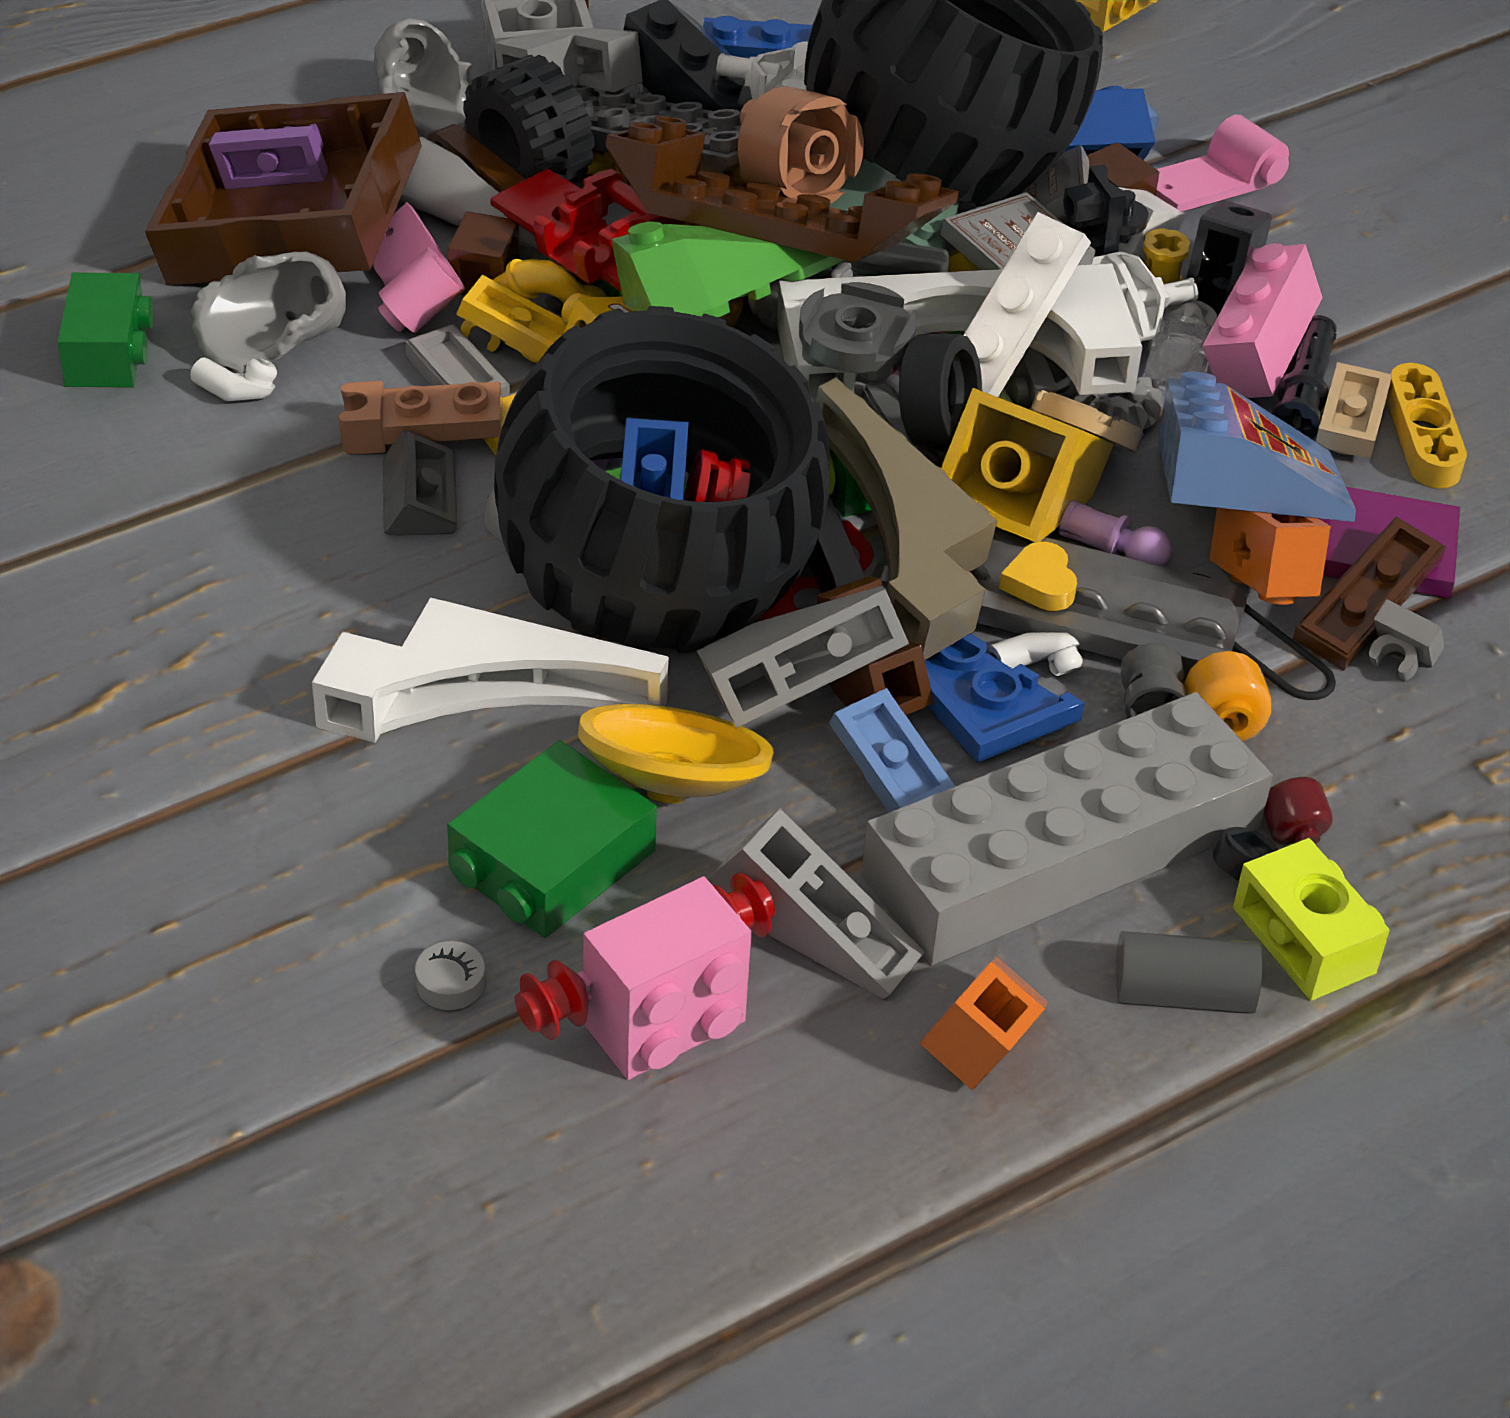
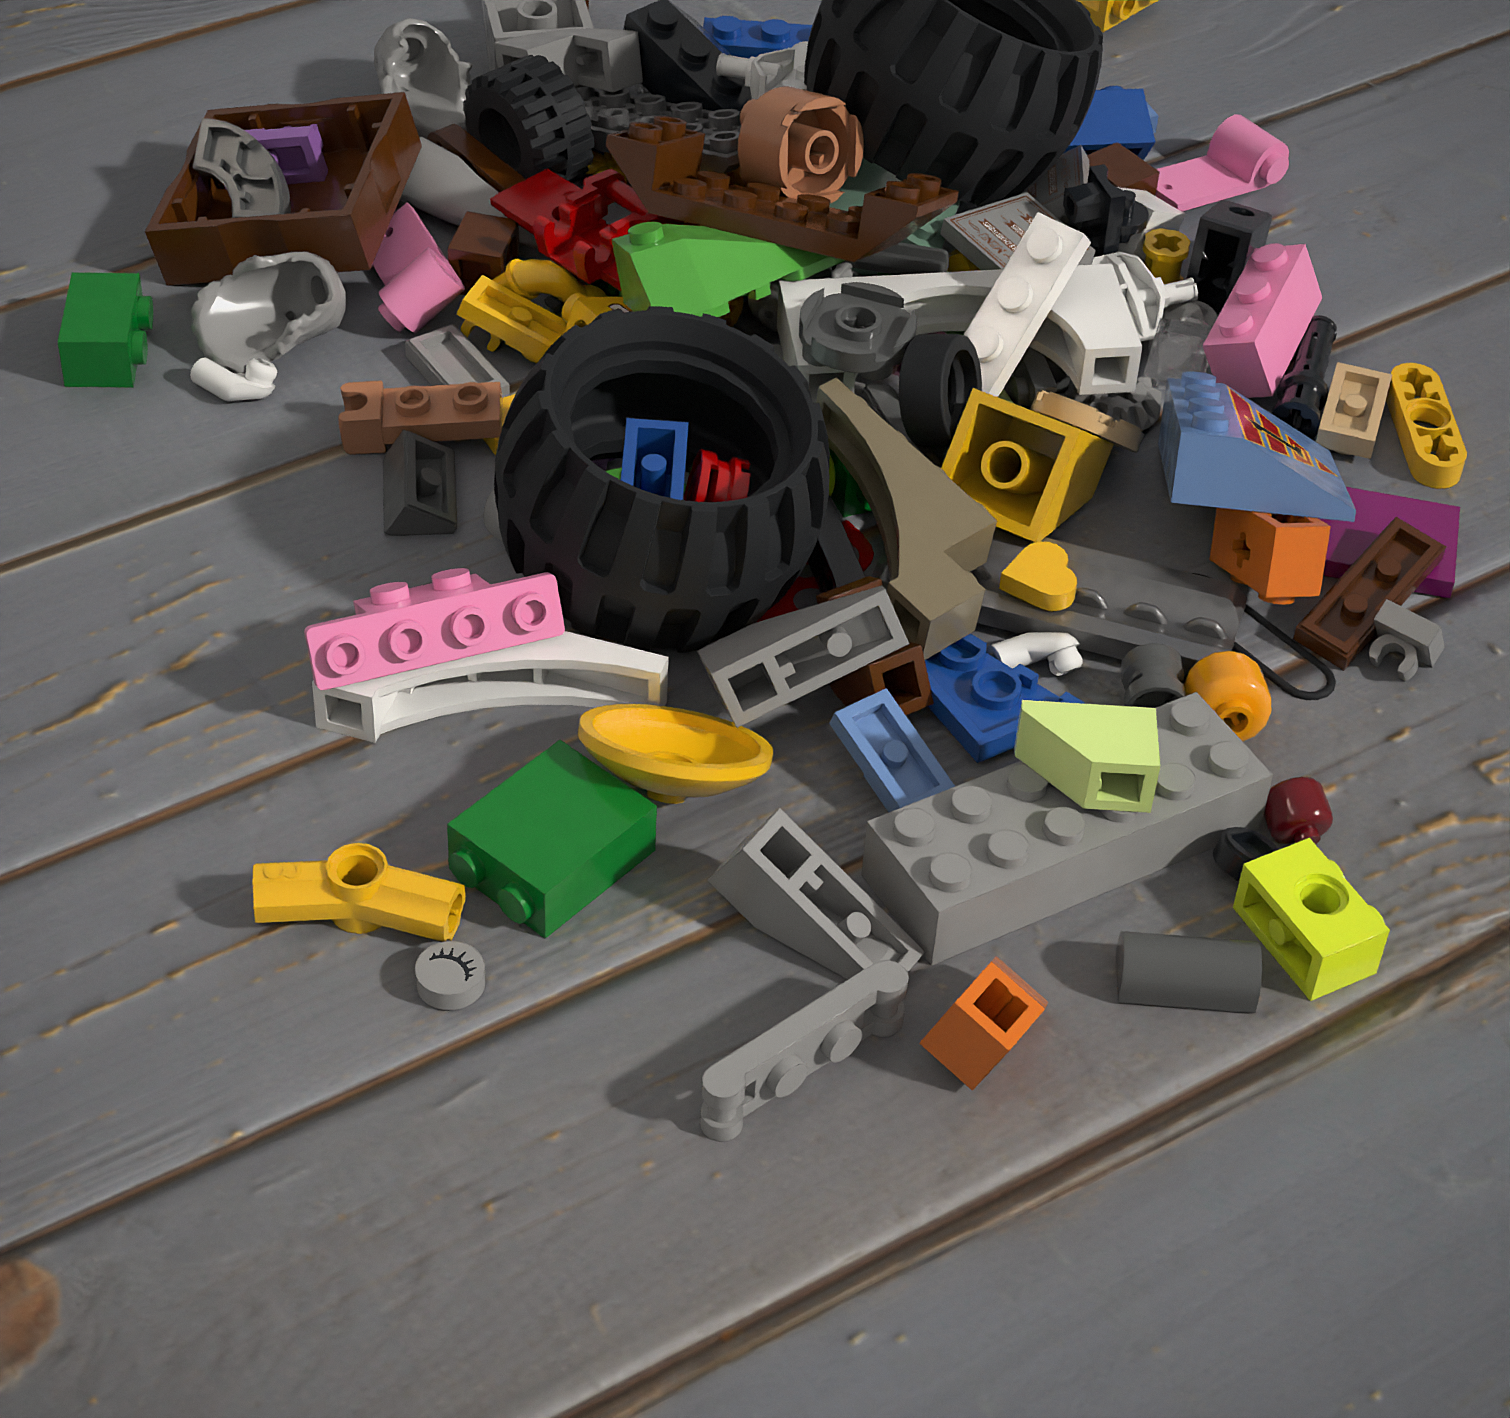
bright pink brick [514,872,775,1080] -> none
lavender pin [1059,500,1172,566] -> none
none -> dark grey tile [193,118,291,218]
none -> yellow piece [252,843,466,942]
none -> bright pink bracket [304,568,565,690]
none -> light grey plate [700,960,909,1142]
none -> yellowish green slope [1014,700,1160,813]

